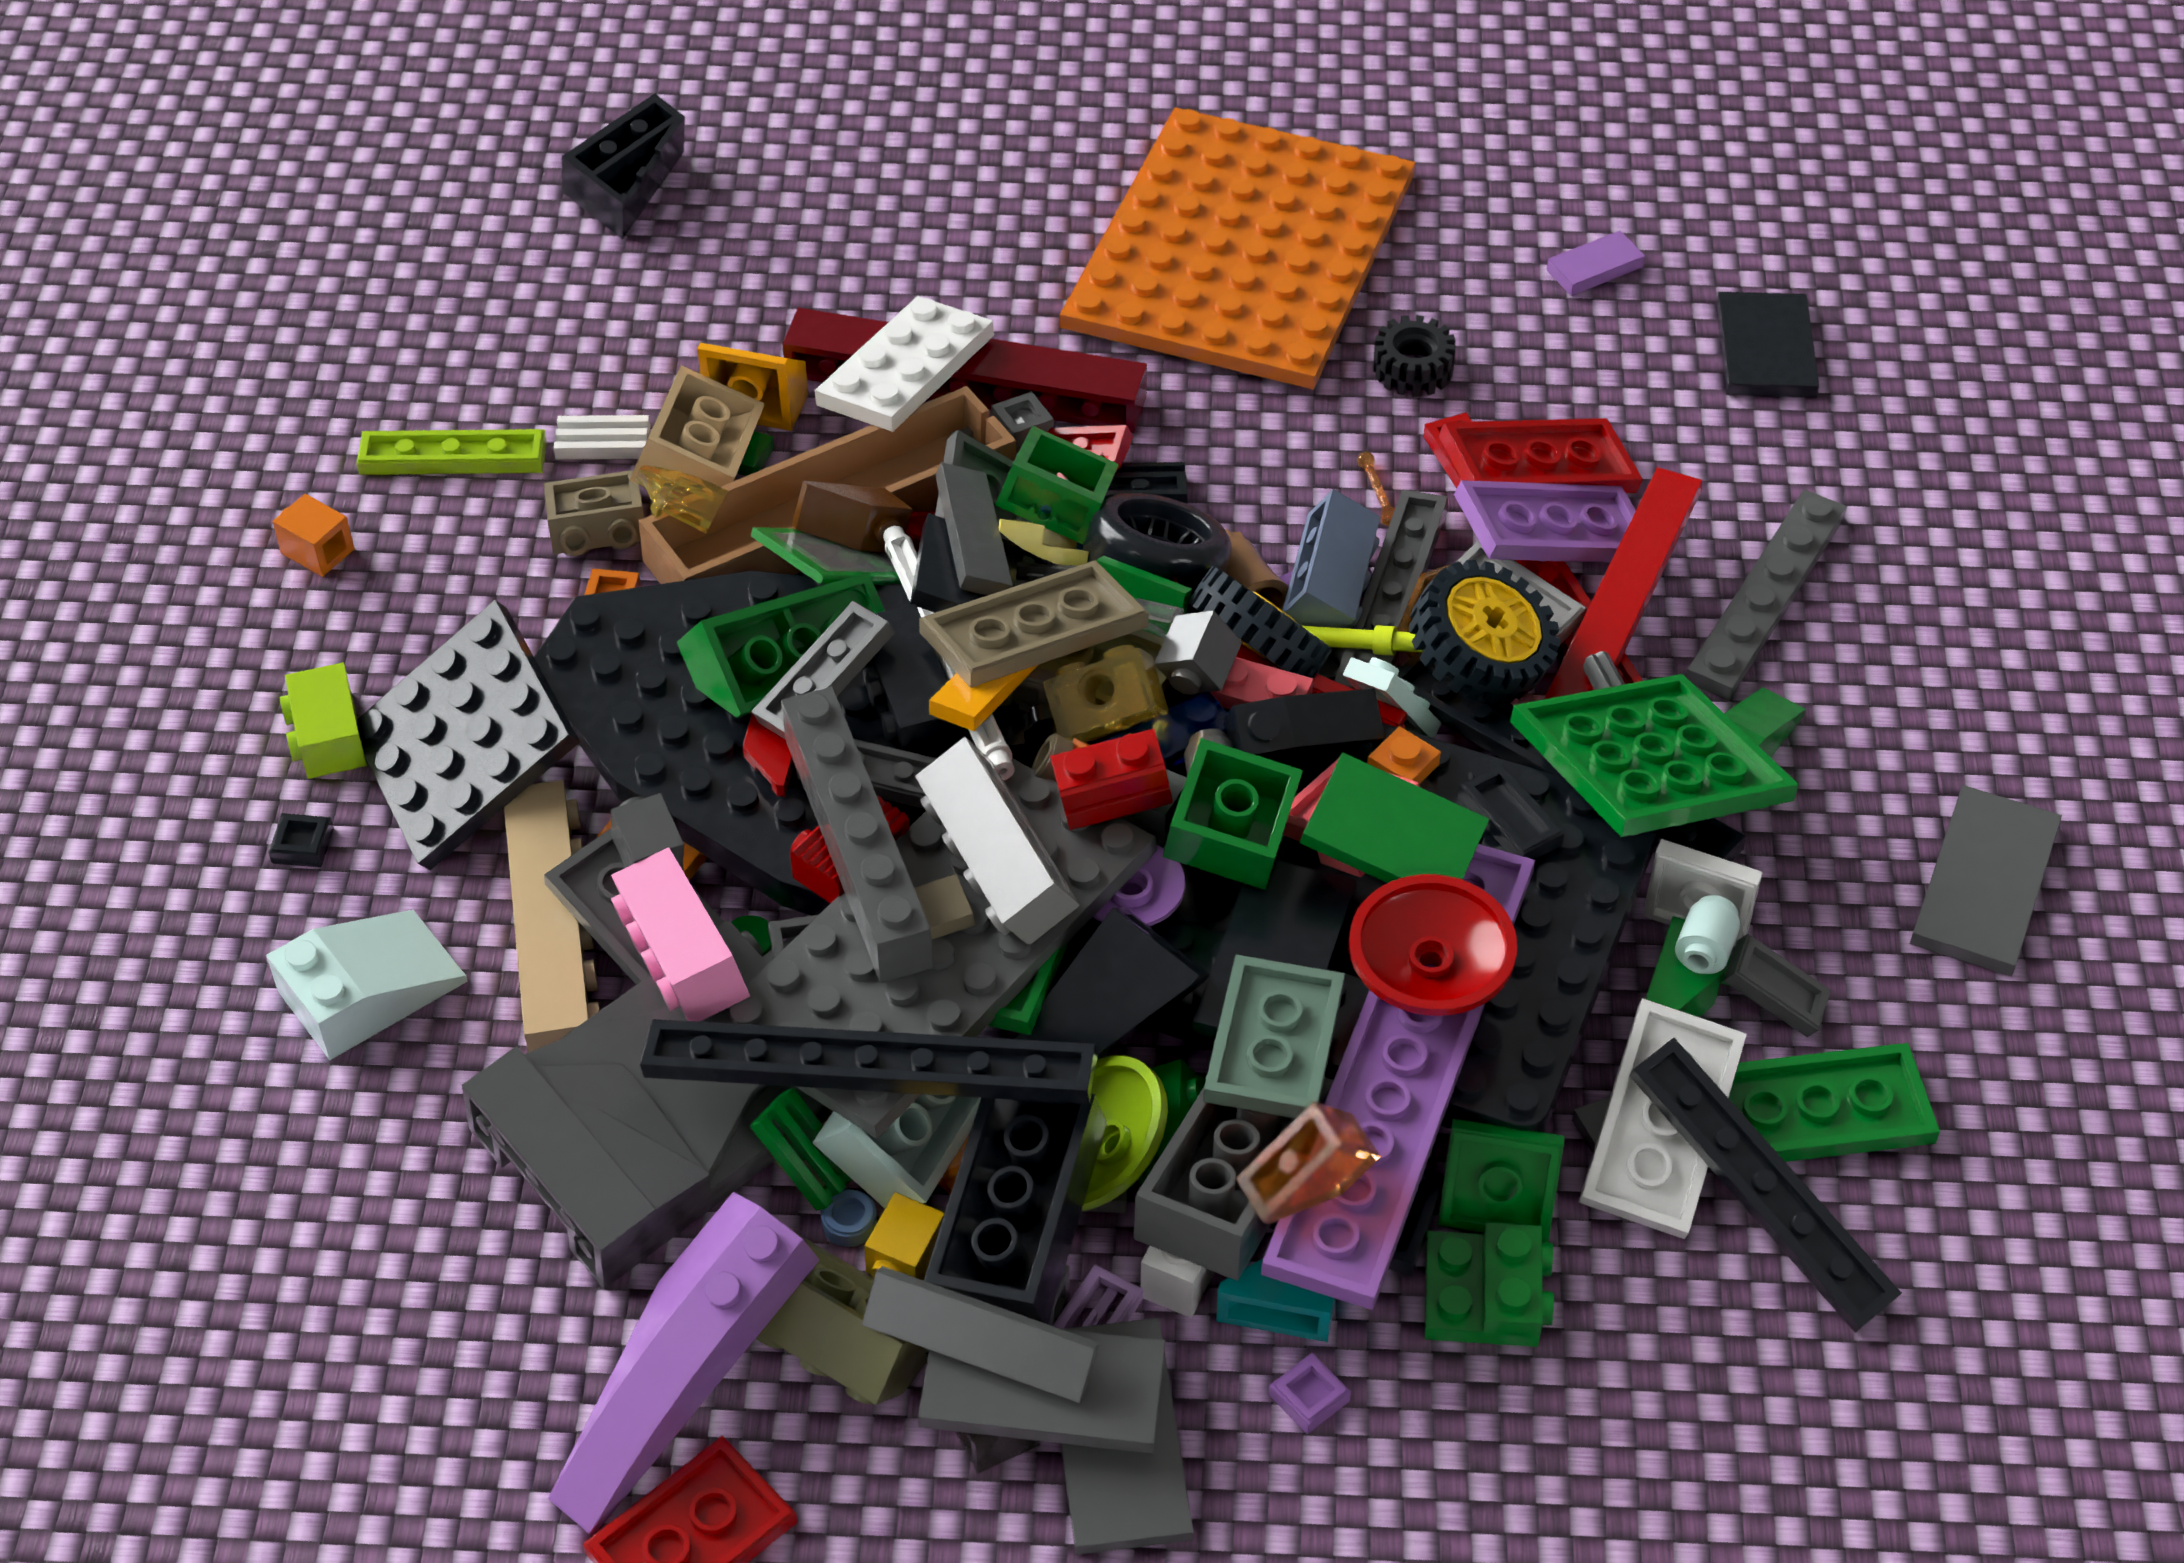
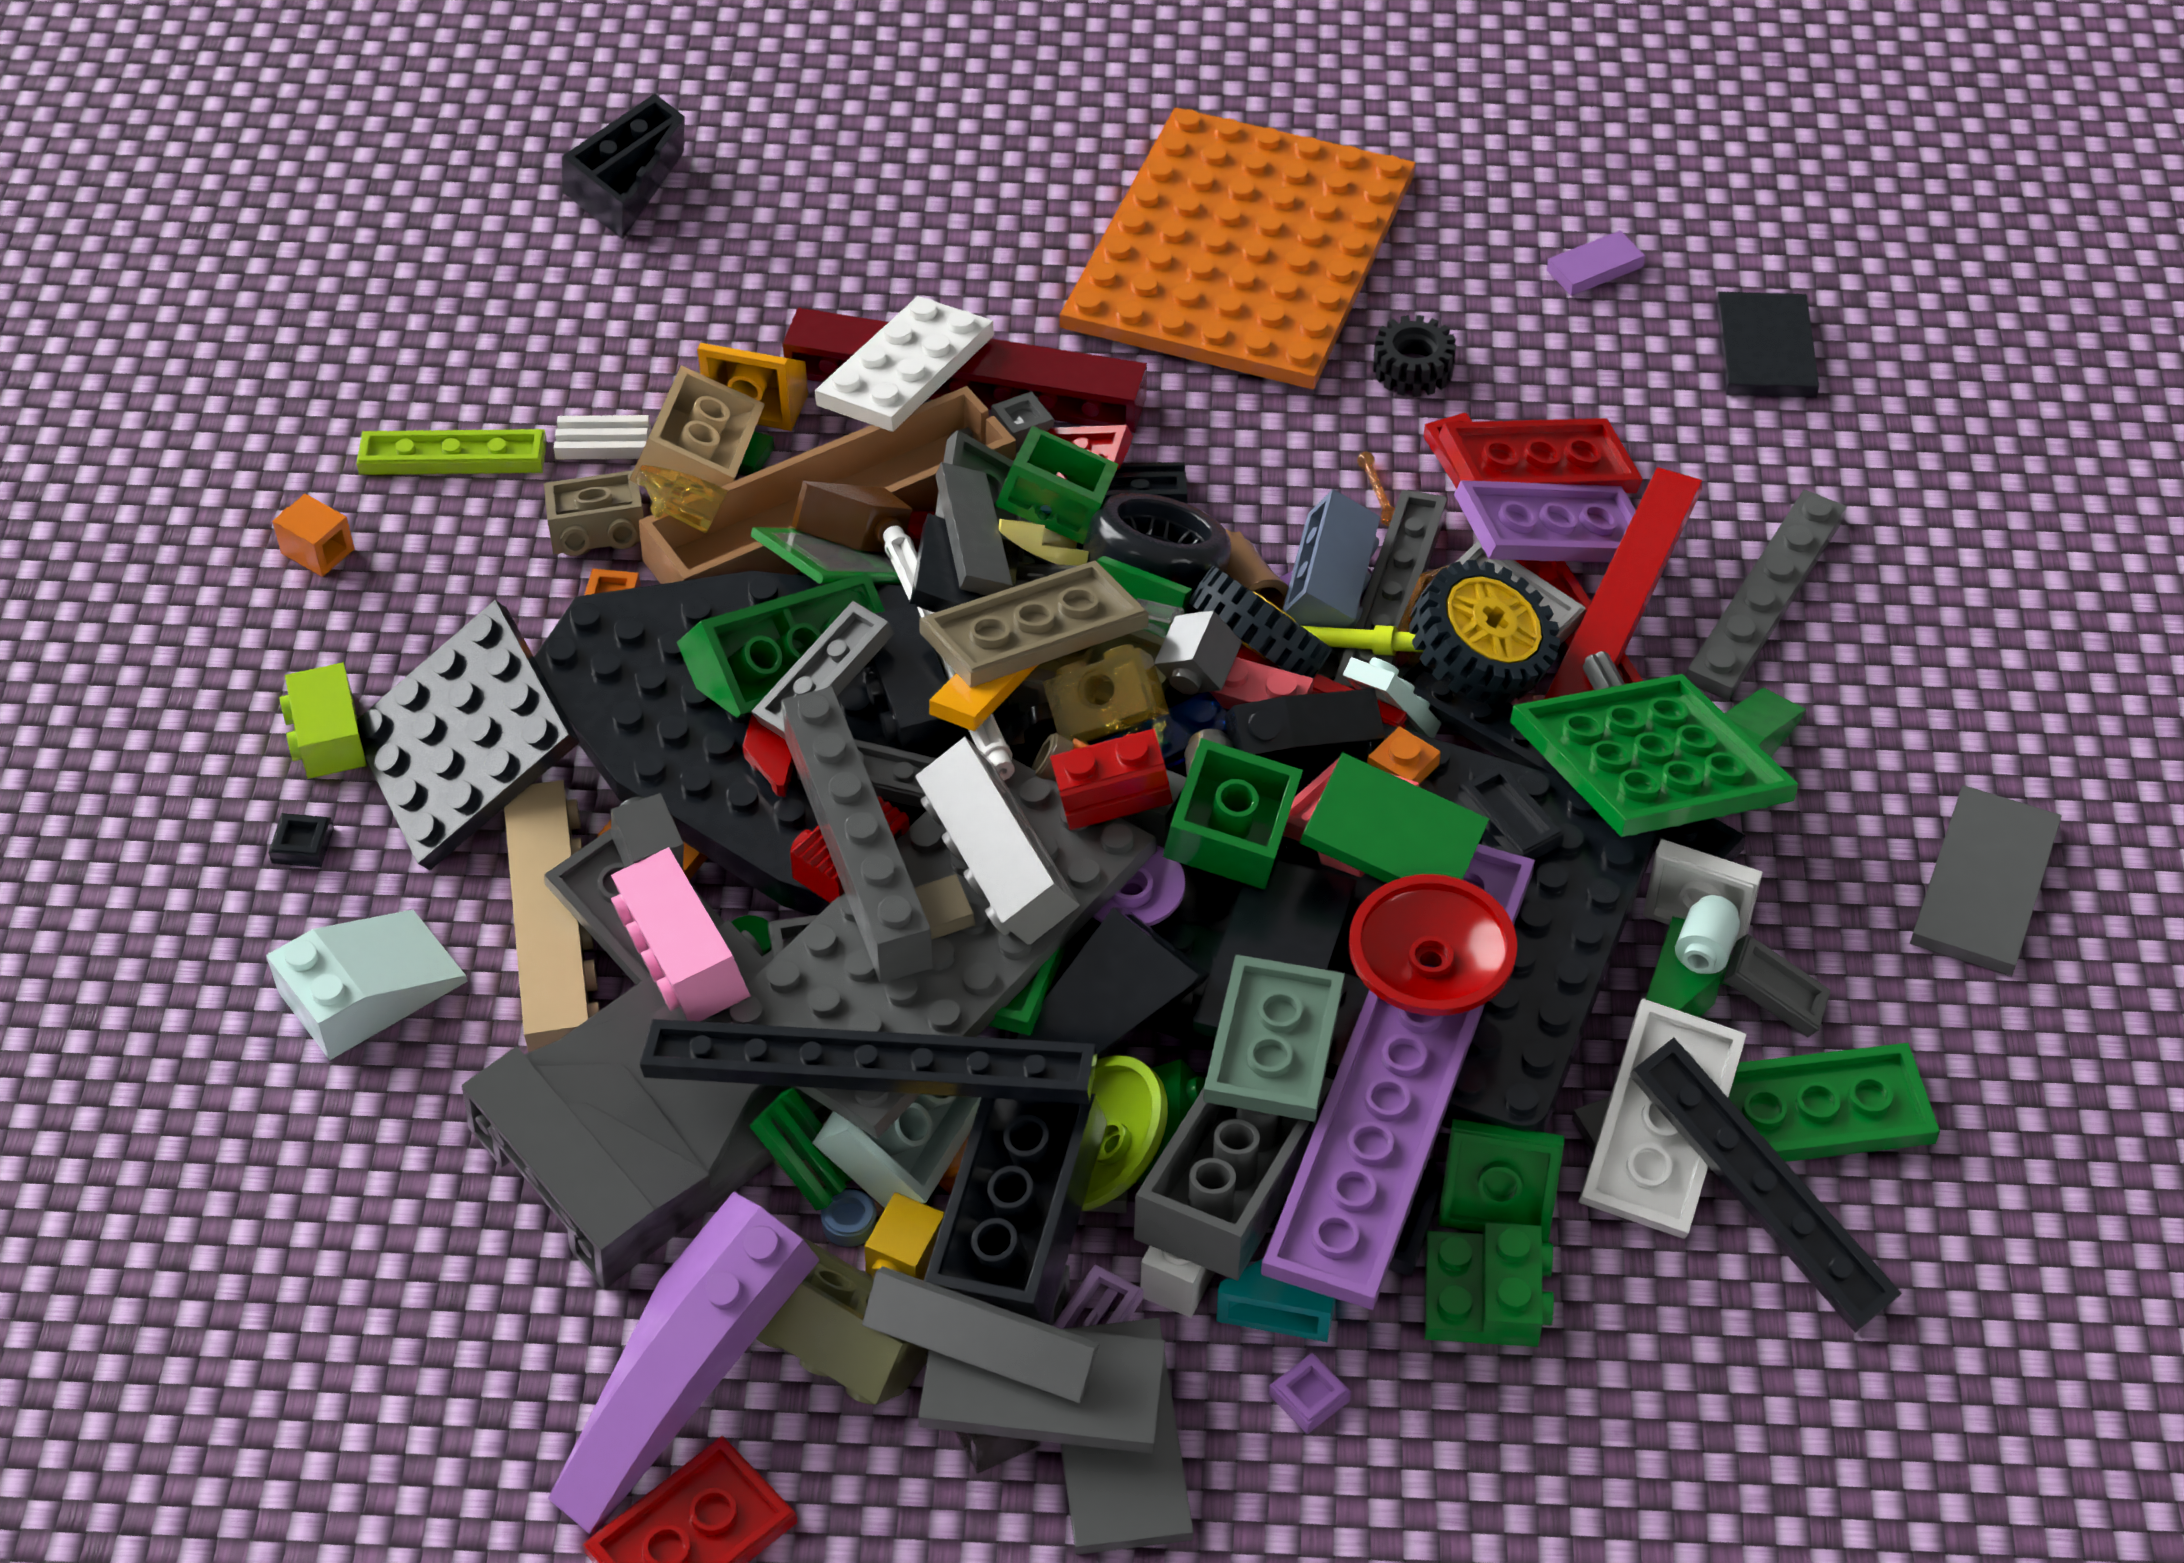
clear orange slope [1235,1101,1381,1224] -> none

